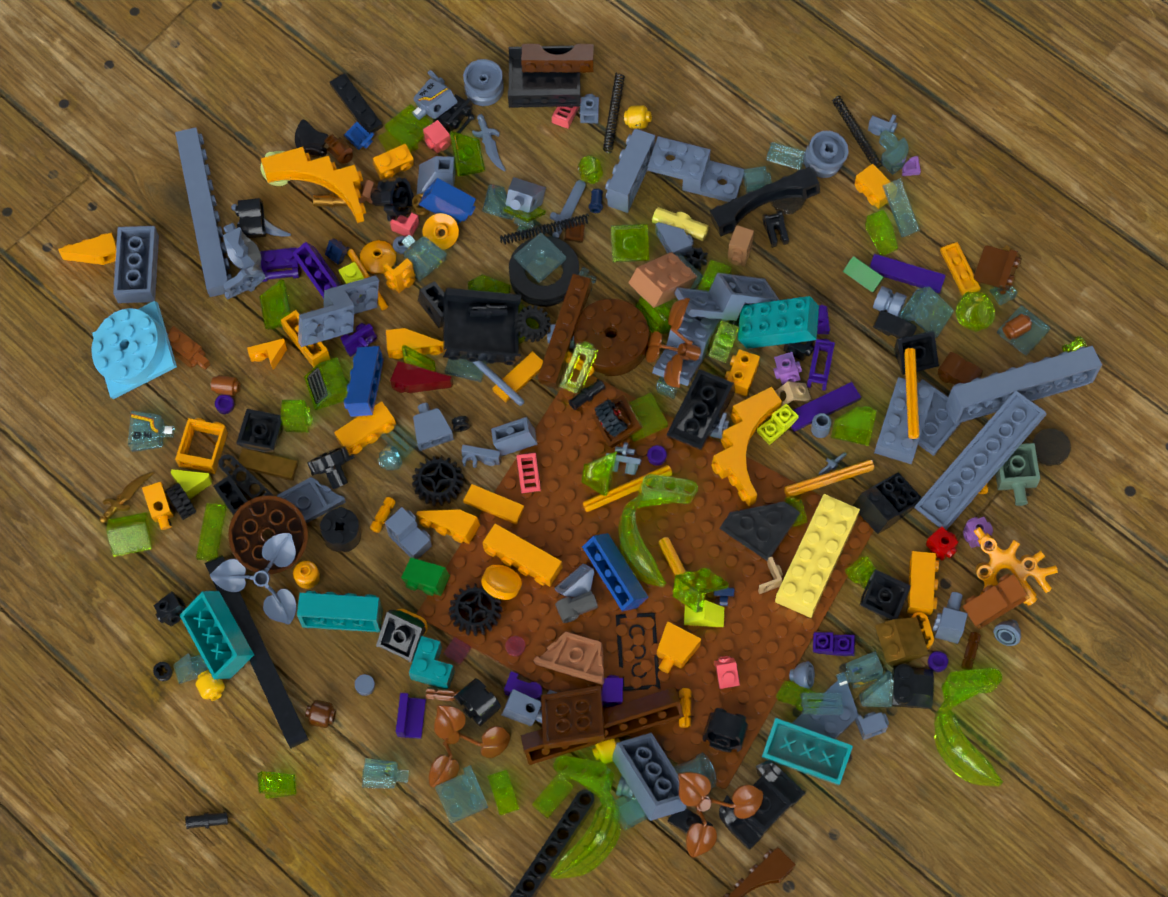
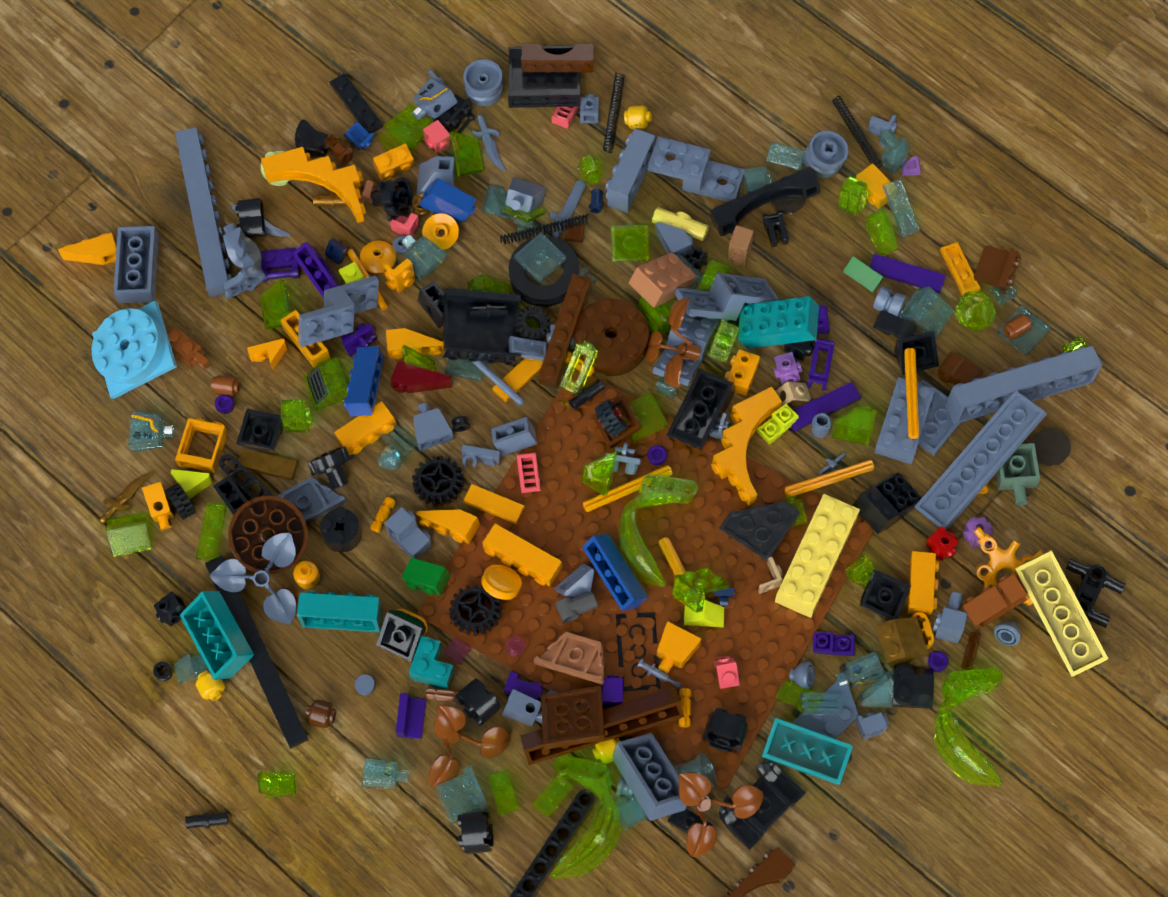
none -> black brick [457,810,494,854]
none -> sand blue plate [509,336,547,361]
none -> sand blue piece [637,658,680,689]
none -> clear neon green brick [838,176,869,216]
none -> light yellow brick [1015,550,1108,677]
none -> black piece [1066,558,1126,628]

